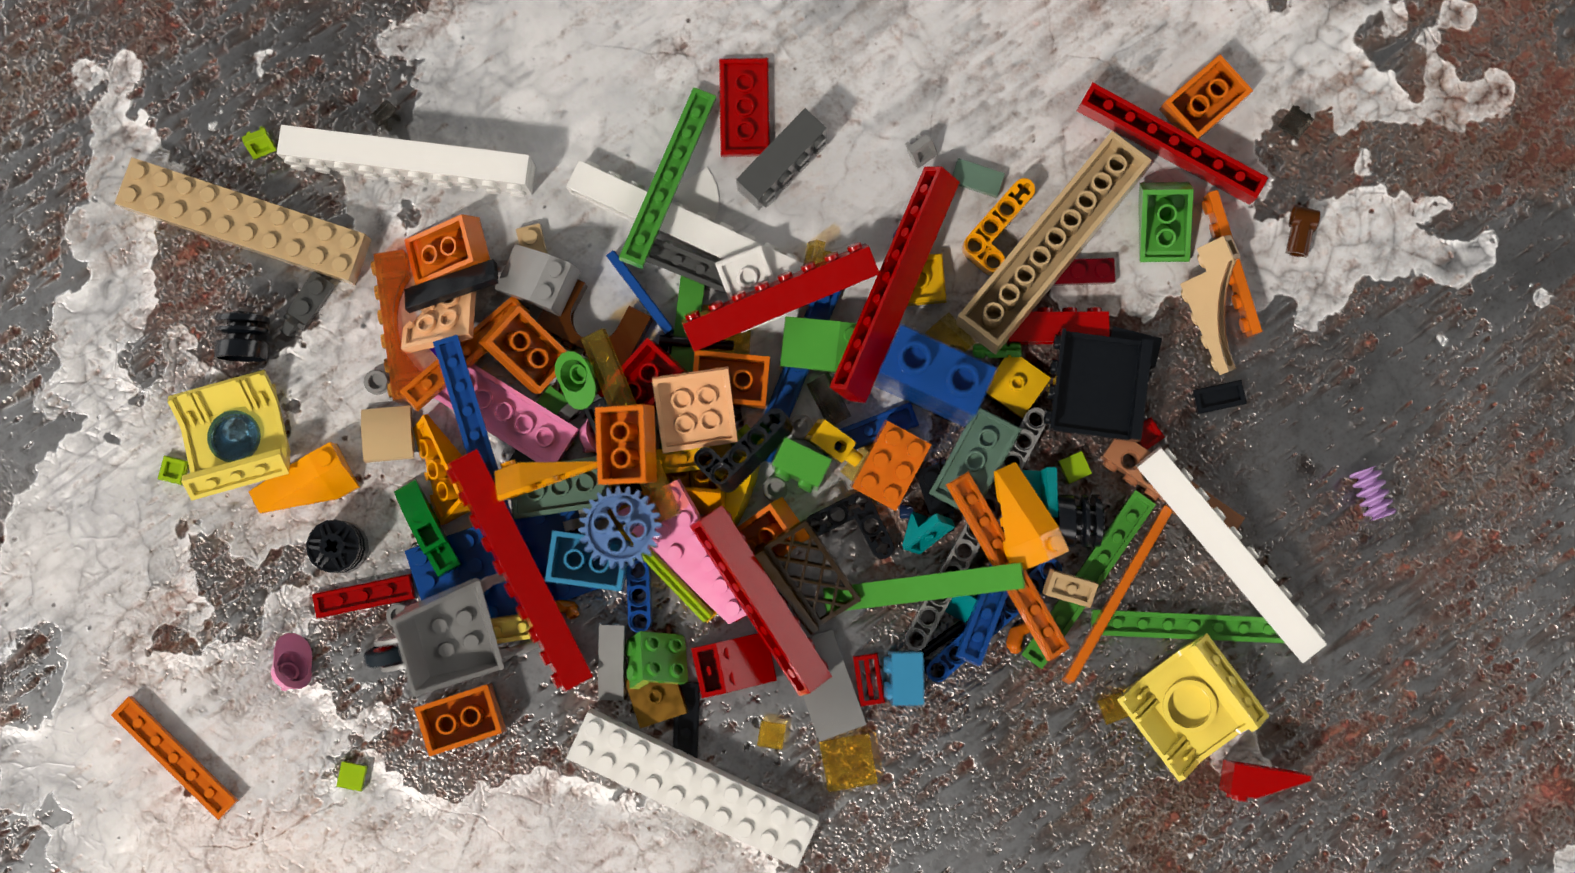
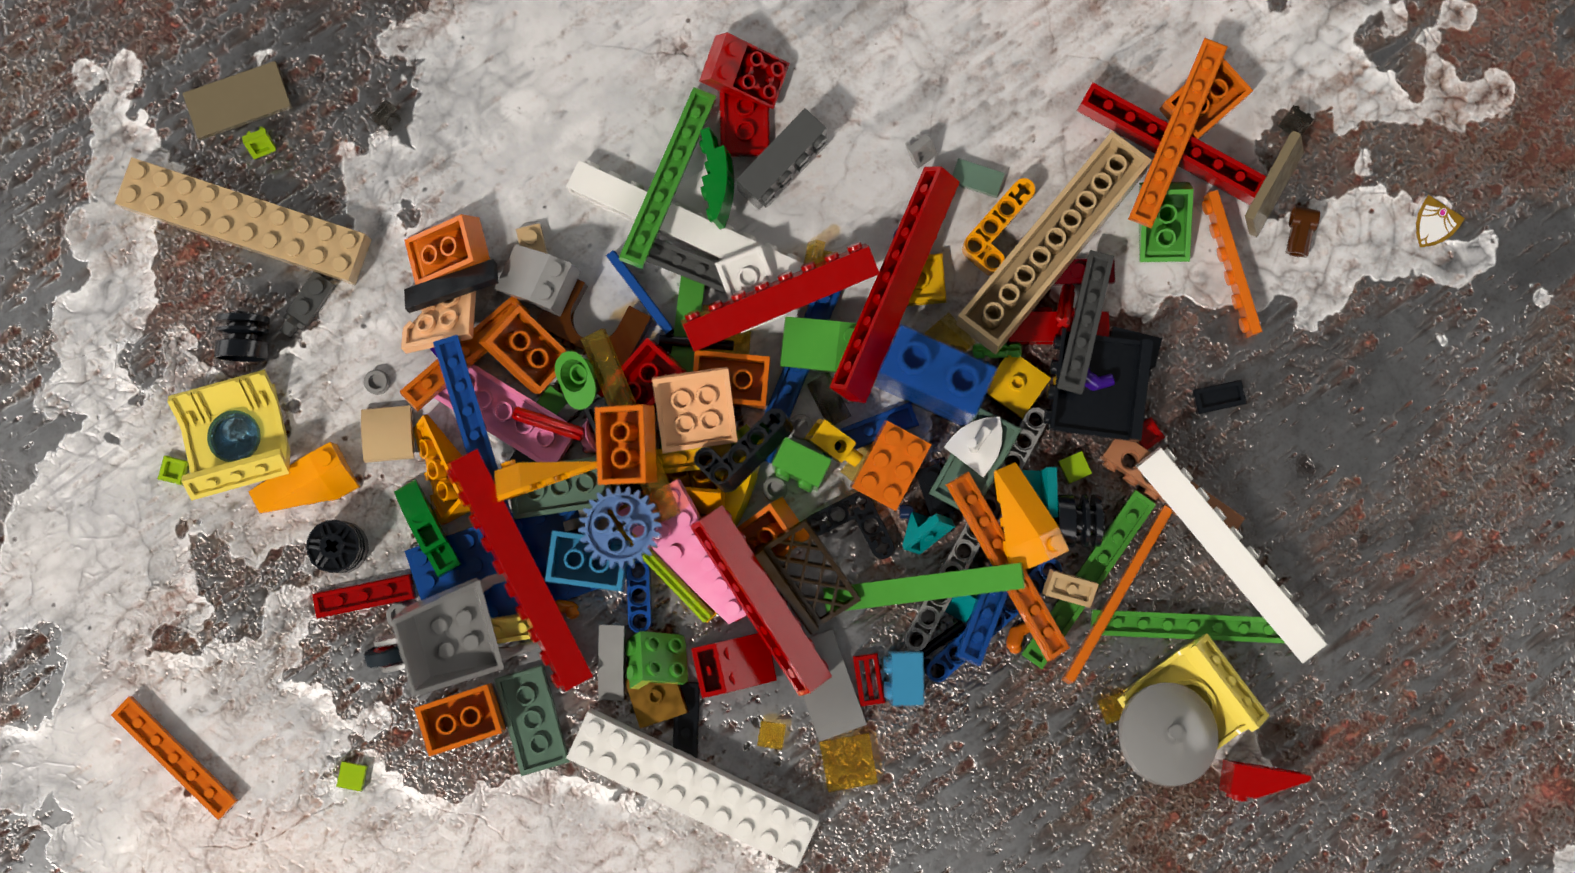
bright pink piece [271,633,312,691] -> none
white brick [277,125,536,197] -> none
clear orange arch [371,249,421,403] -> none
tan arch [1180,235,1241,375] -> none
lavender piece [1349,465,1397,521] -> none
none -> dark tan tile [182,61,293,140]
none -> sand green tile [494,664,571,776]
none -> red axle [512,407,585,441]
none -> red slope [699,32,790,109]
none -> green slope [699,127,735,229]
none -> white shield [944,417,1003,478]
none -> red axle [1056,284,1075,328]
none -> dark grey plate [1057,250,1114,395]
none -> dark purple arm [1085,368,1115,391]
none -> light grey dish [1118,682,1218,787]
none -> orange tile [1128,38,1228,228]
none -> dark tan tile [1245,131,1304,237]
none -> sticker [1416,195,1465,248]

